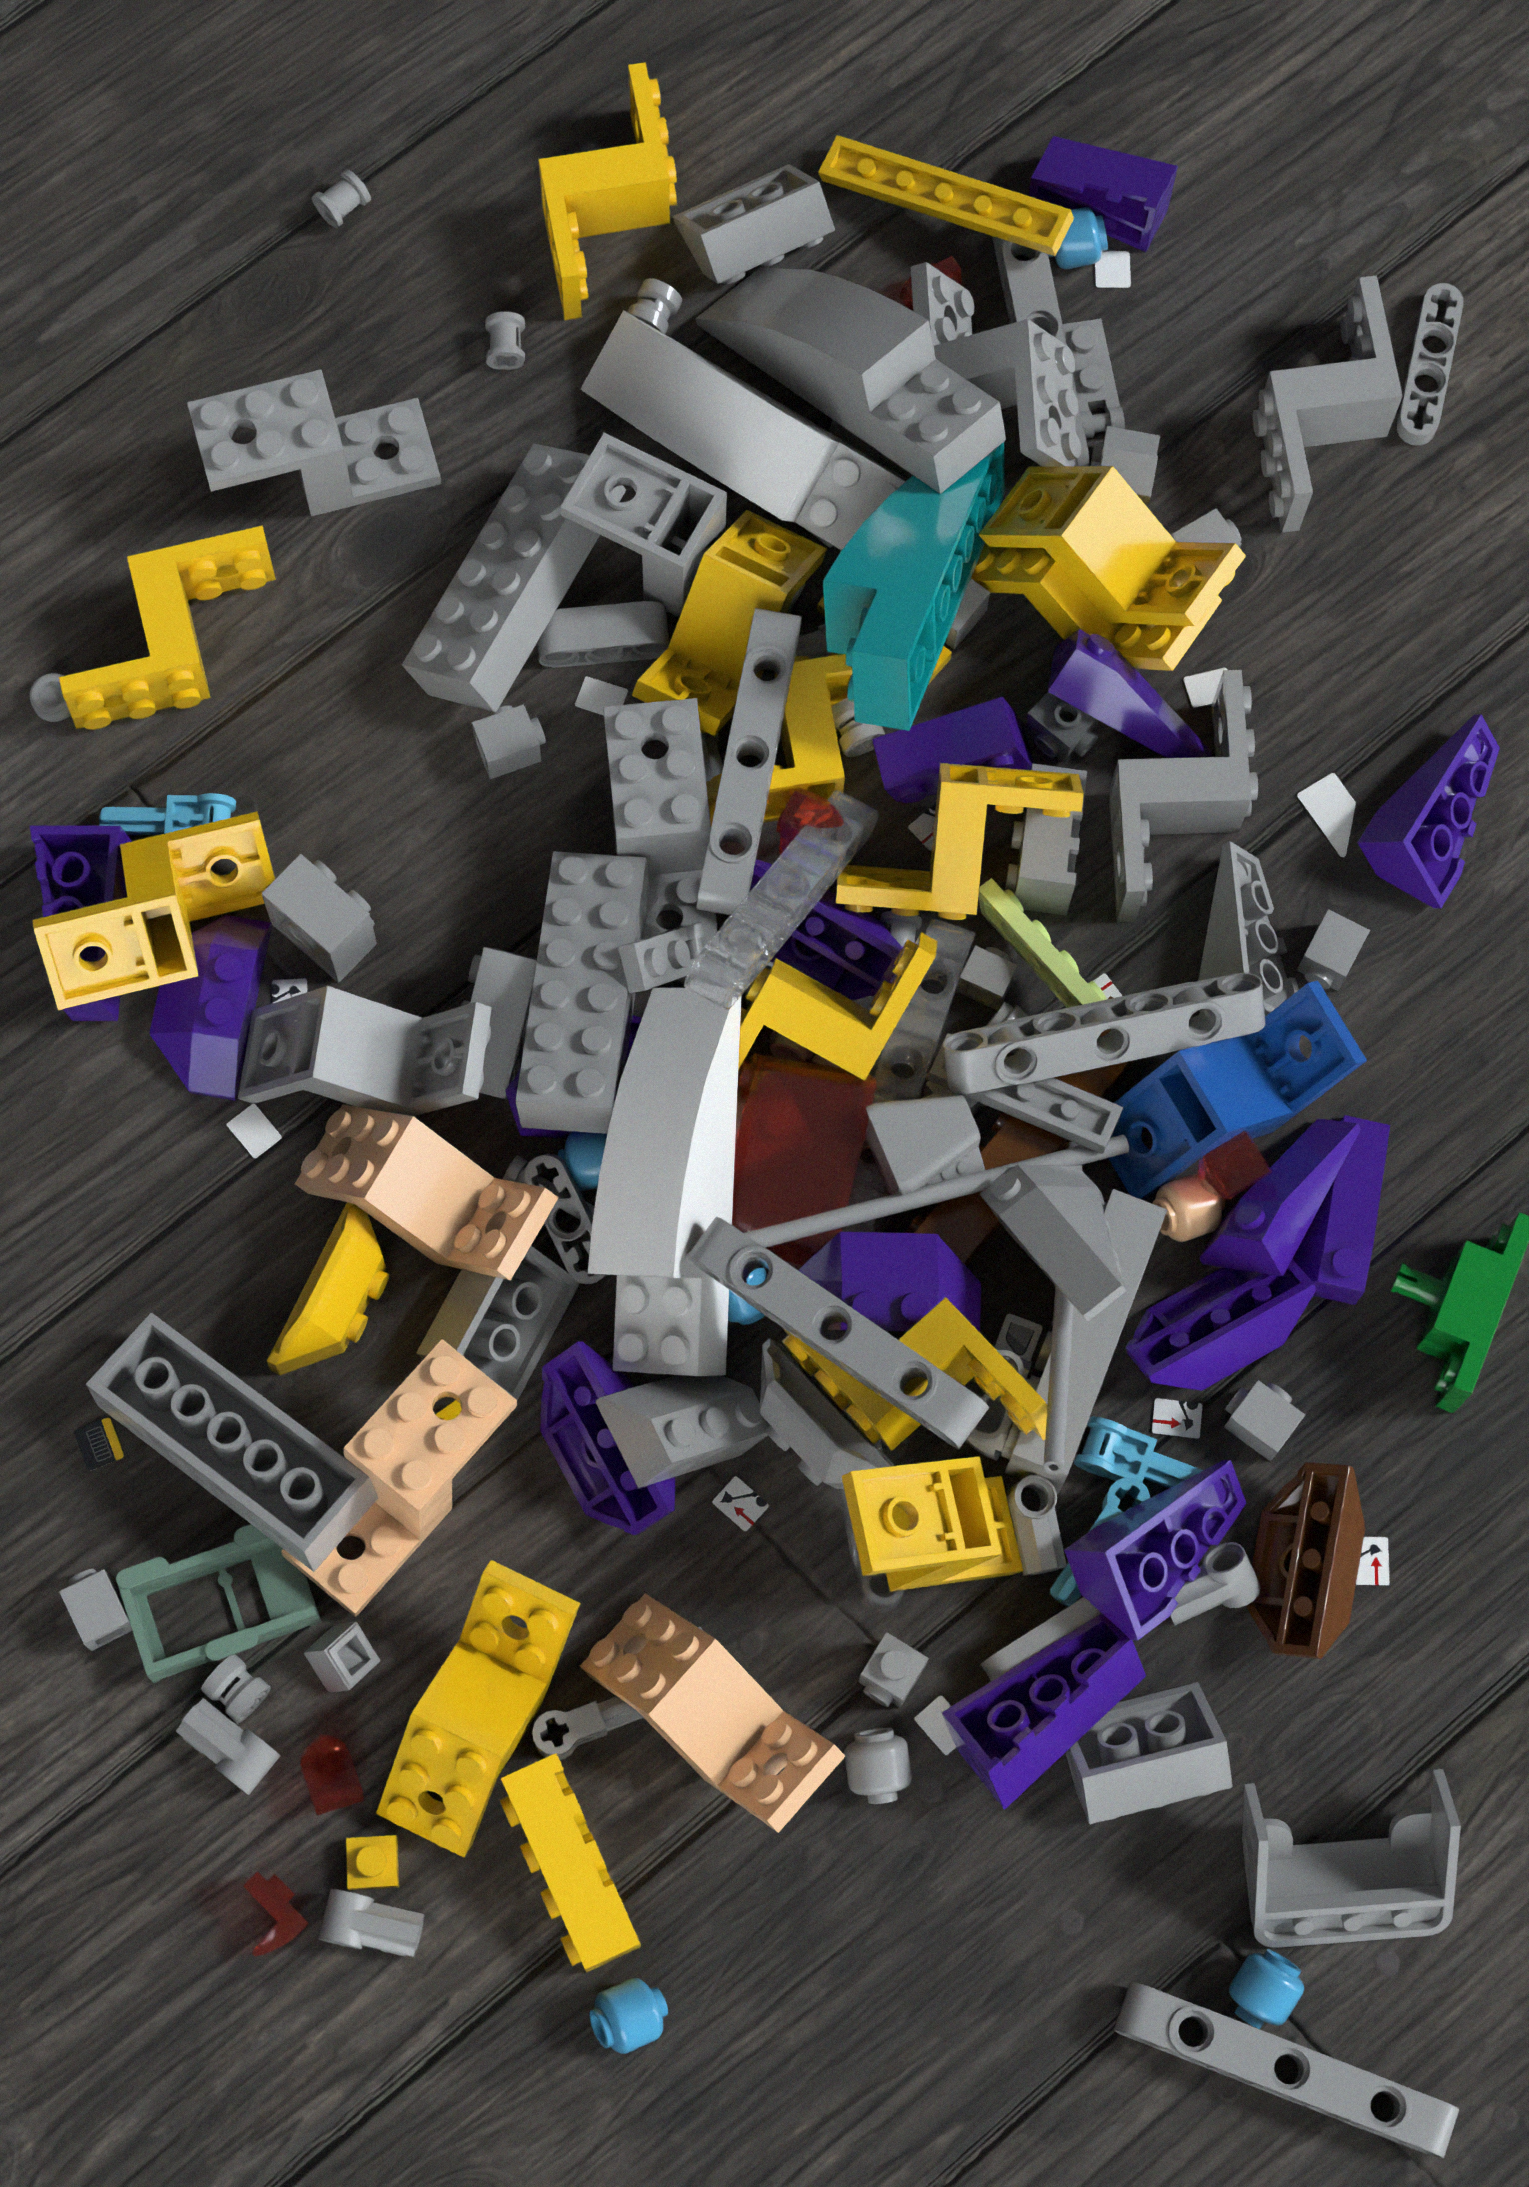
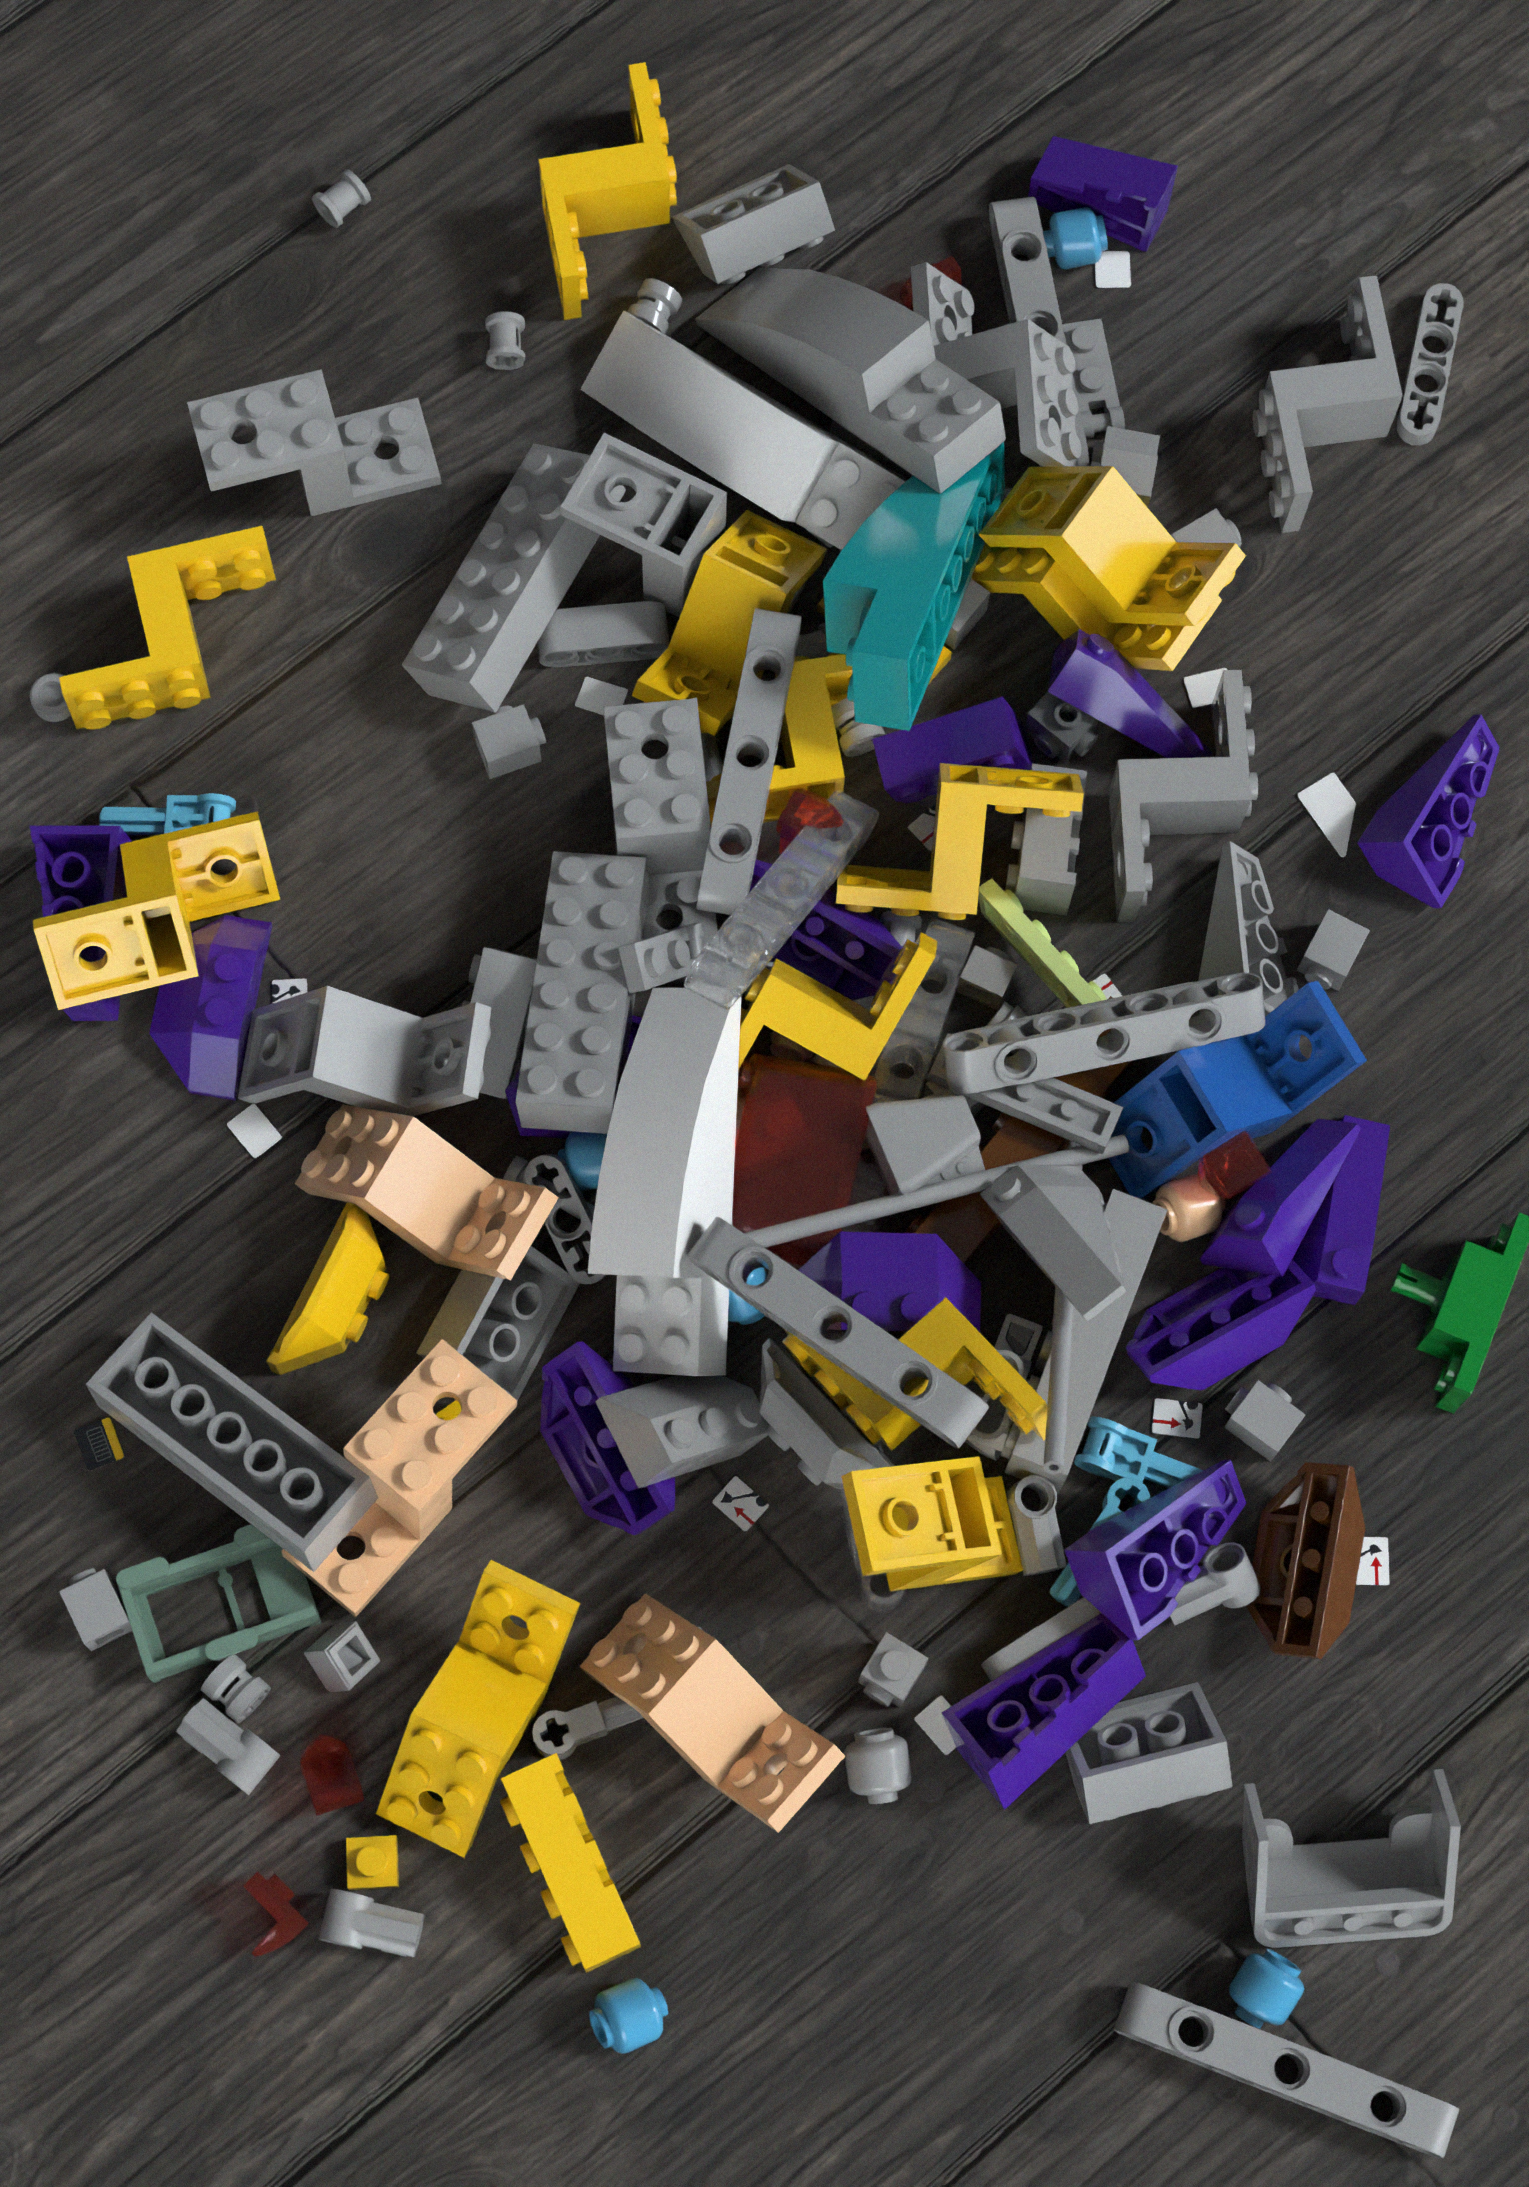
light grey brick [262,854,377,983] -> none
yellow plate [818,135,1074,256] -> none

